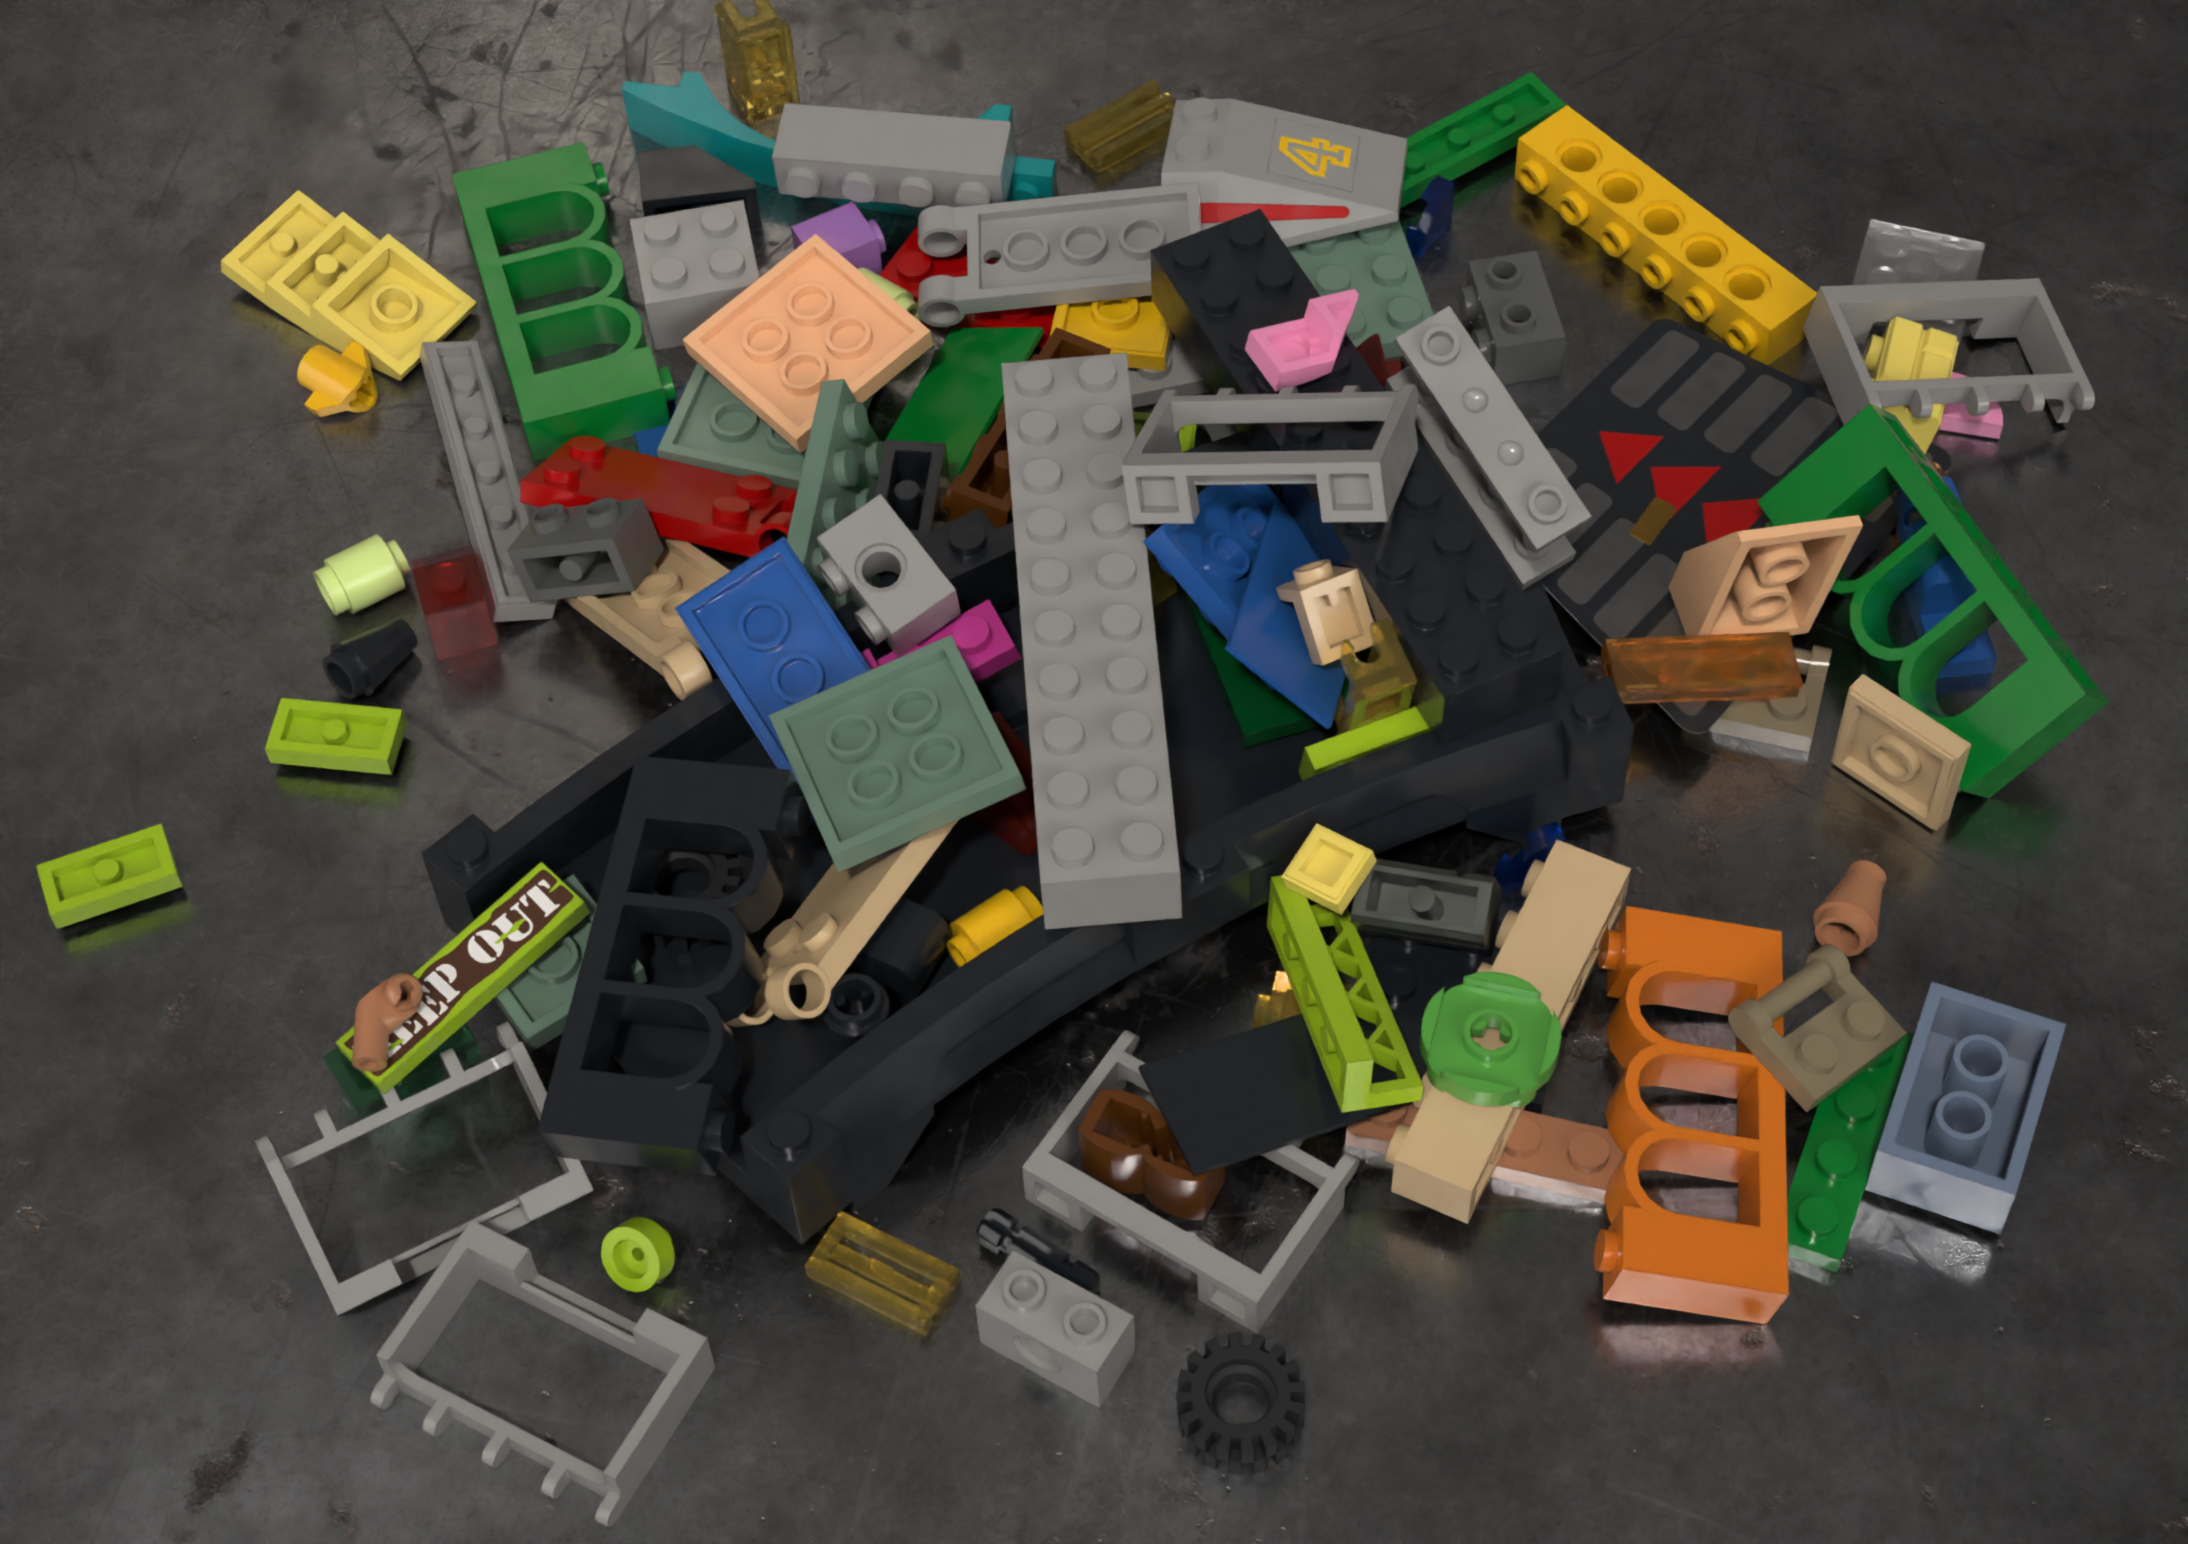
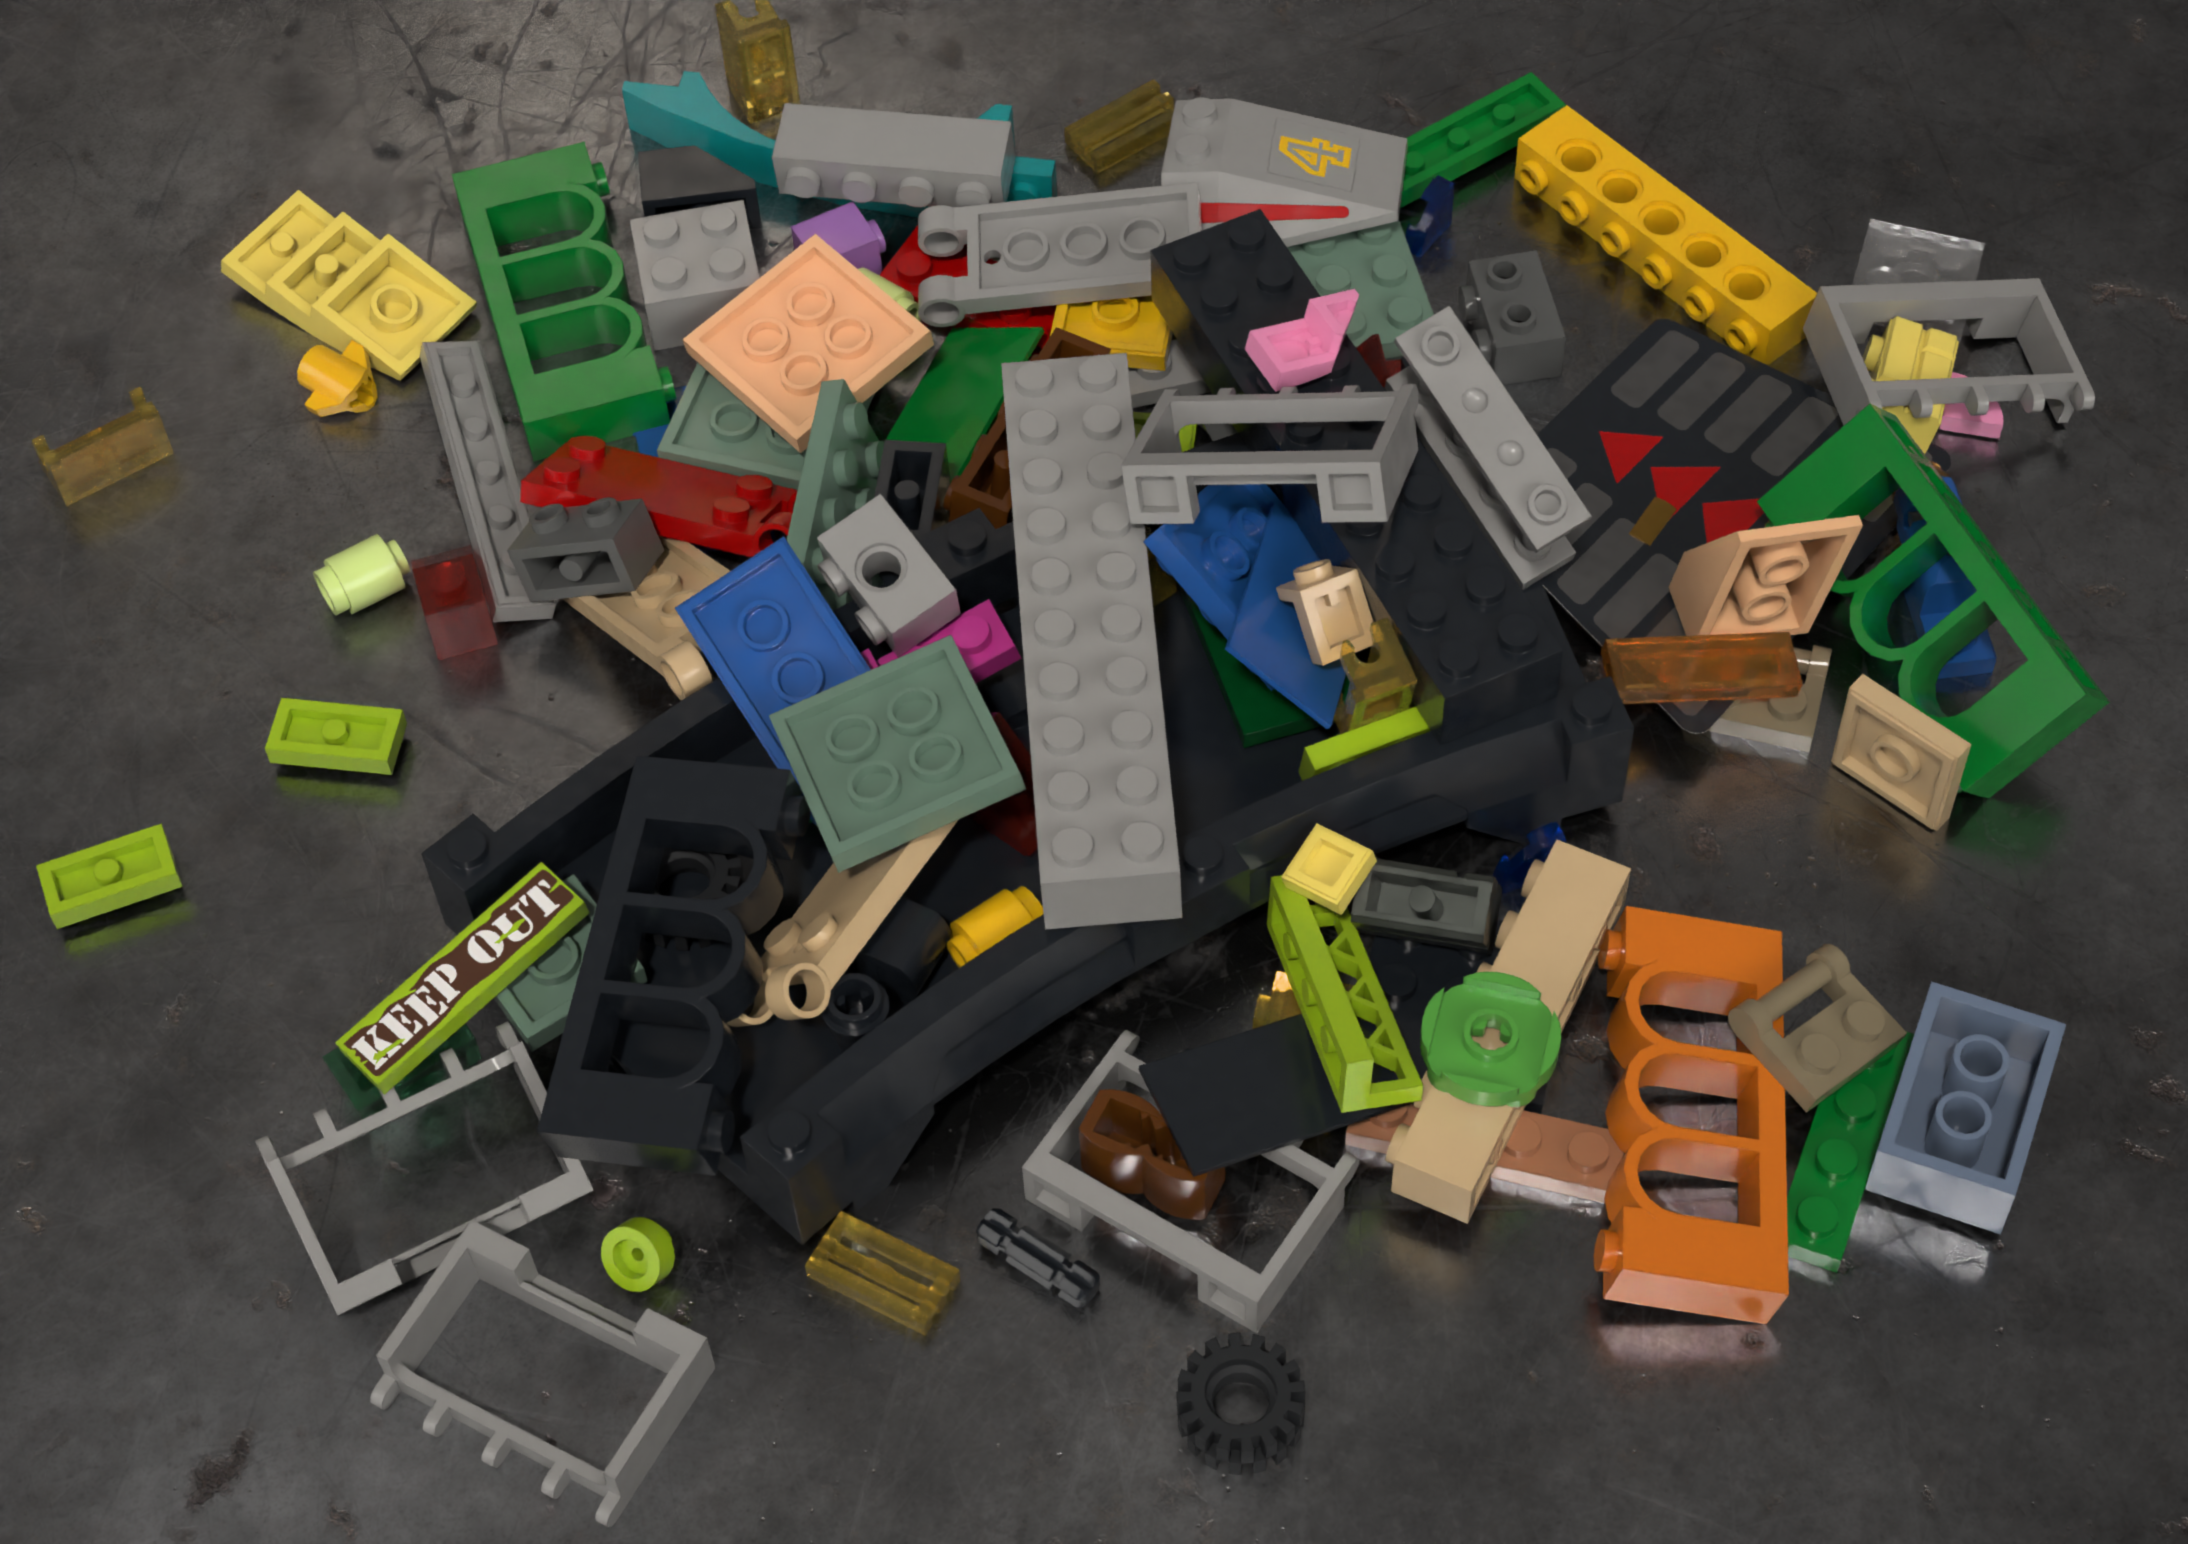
black cone [323,617,418,699] -> none
nougat arm [352,973,423,1072] -> none
light grey brick [975,1251,1136,1408] -> none
nougat cone [1813,860,1887,956] -> none
none -> clear yellow hinge [31,387,174,506]

